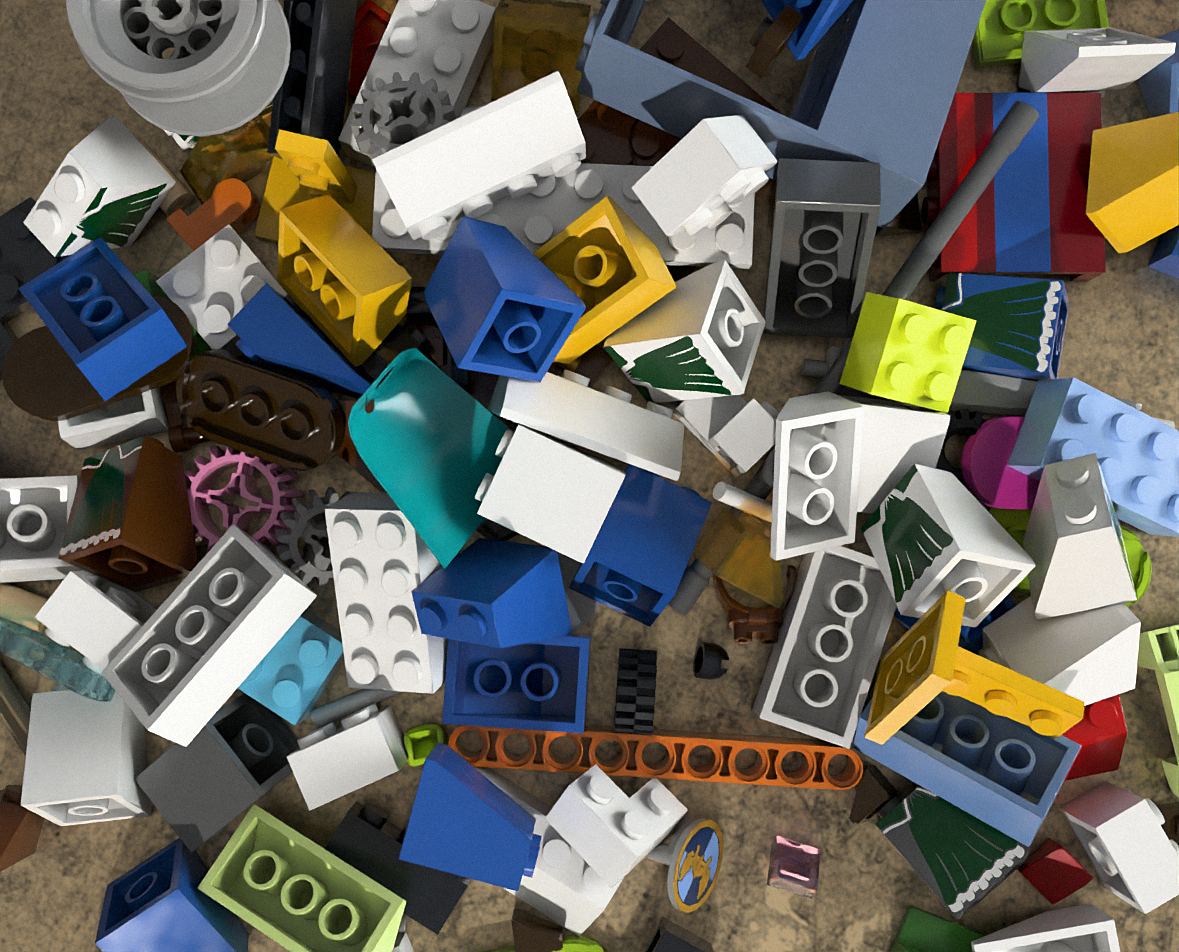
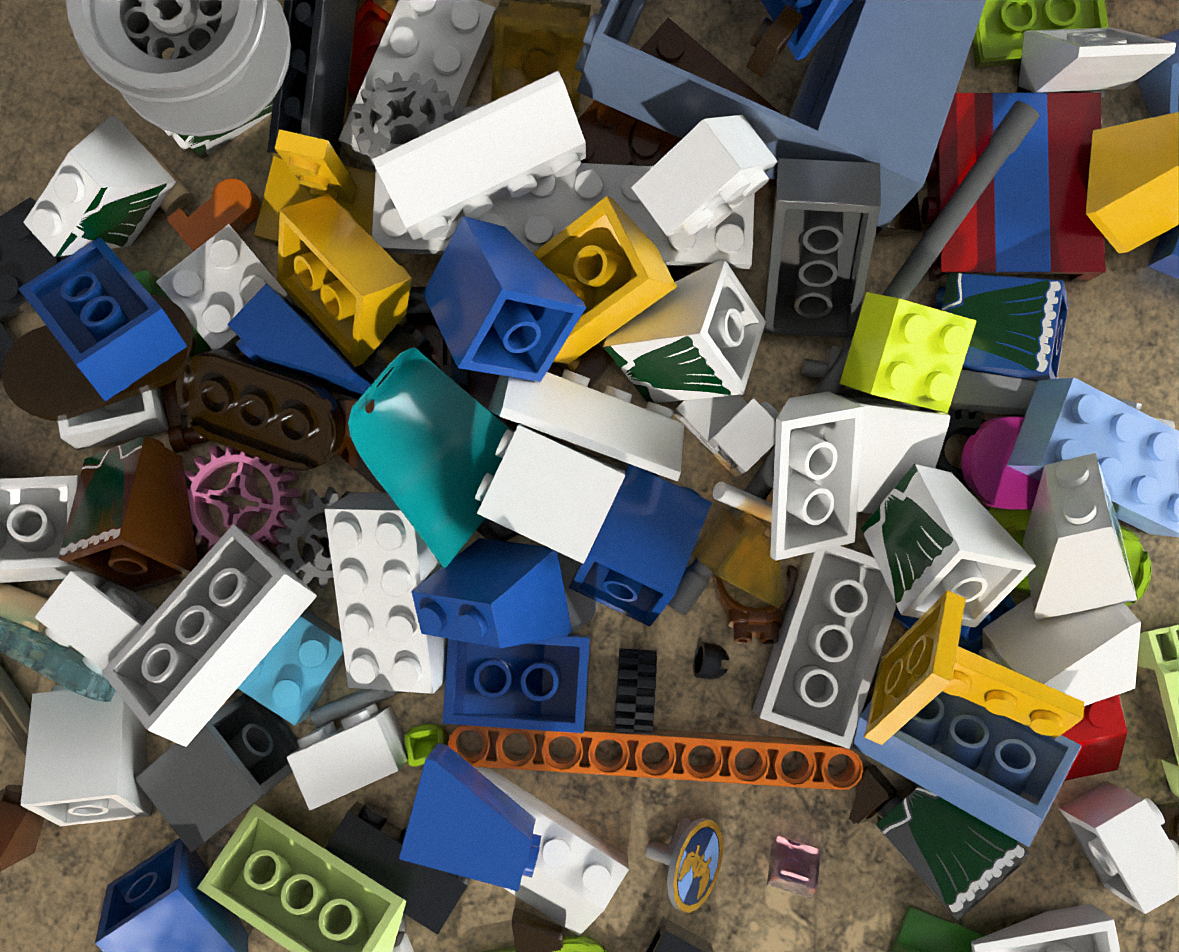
clear yellow slope [179,114,273,205] -> none
white brick [545,764,688,889] -> none
red slope [1018,838,1094,905] -> none

